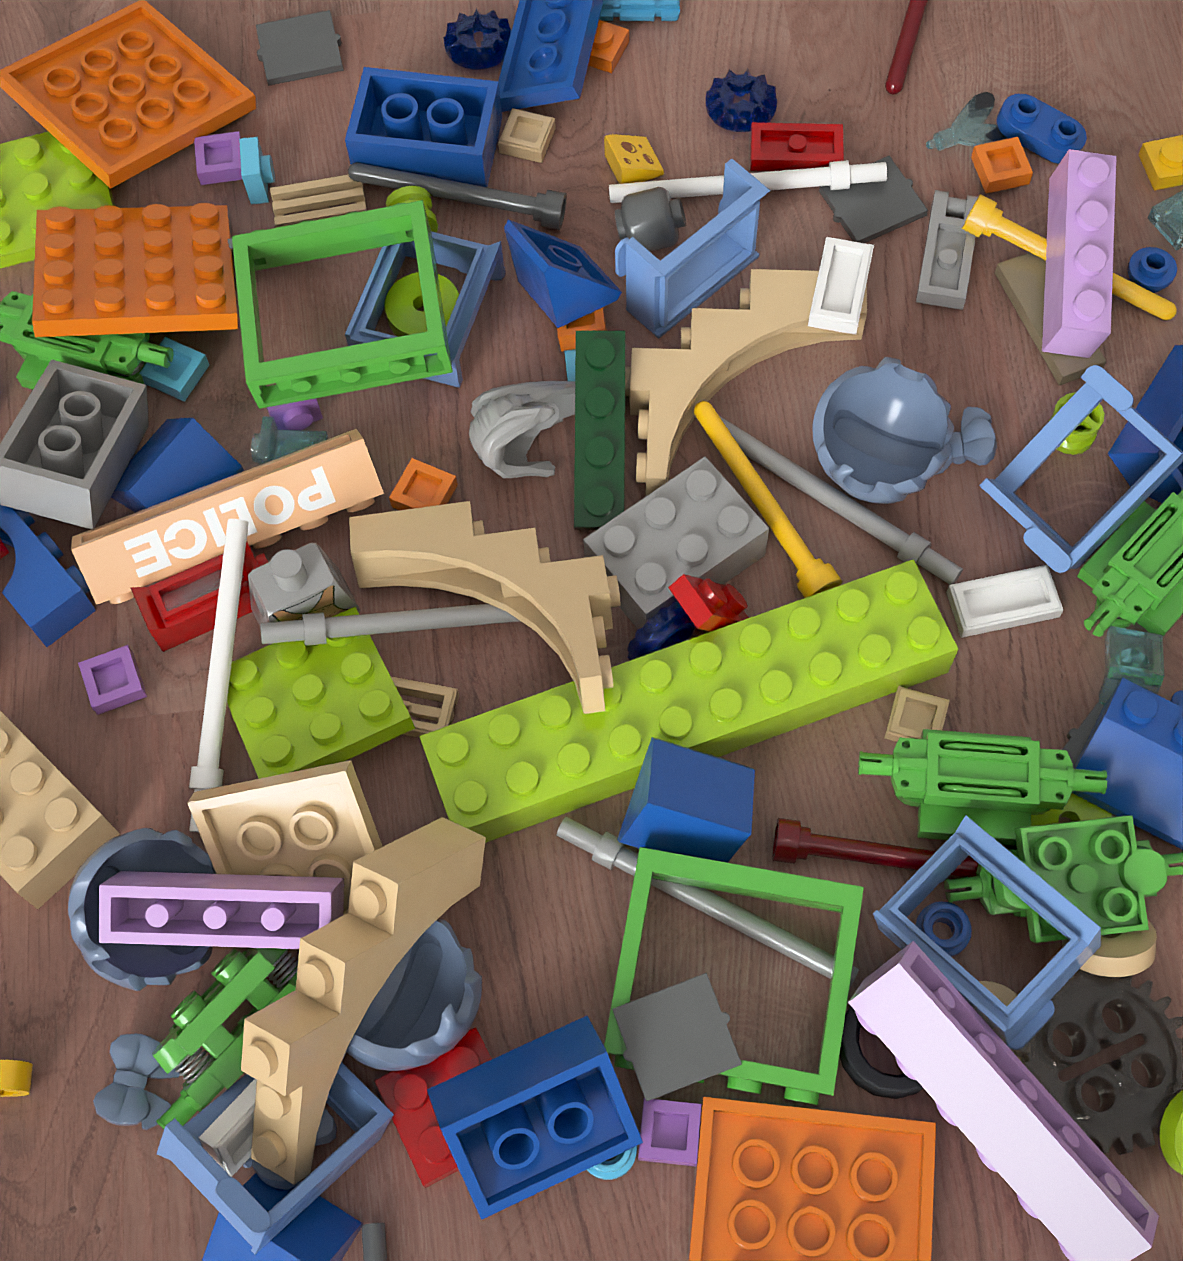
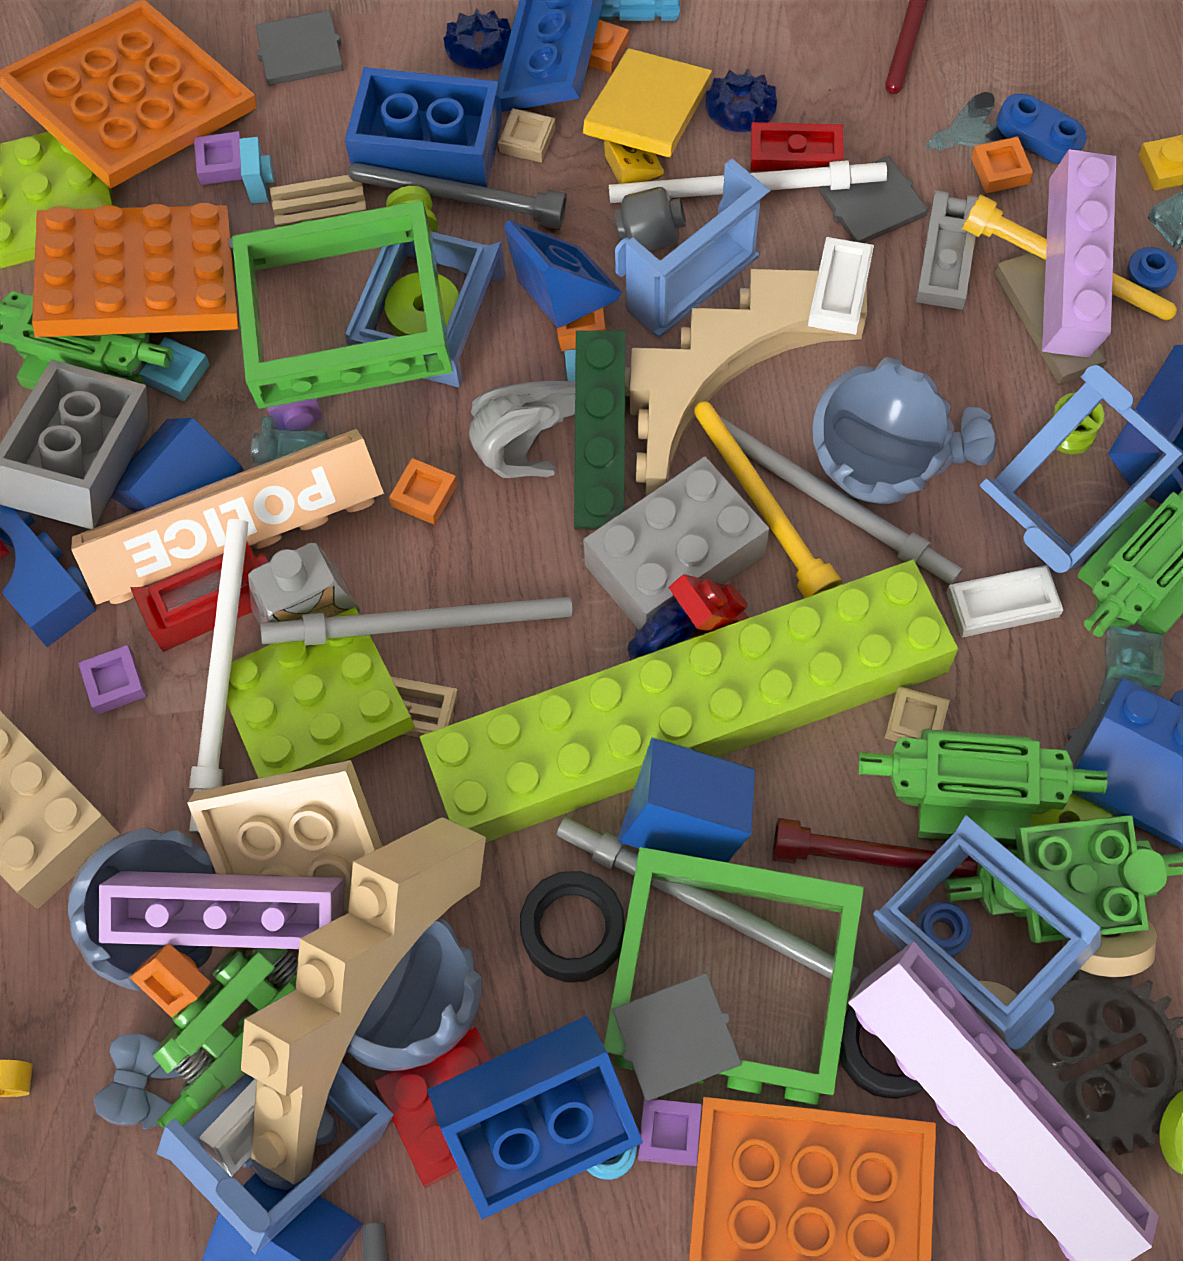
tan arch [349,501,621,714] -> none
none -> orange plate [130,943,211,1017]
none -> black tyre [520,871,624,982]
none -> yellow tile [583,48,712,157]

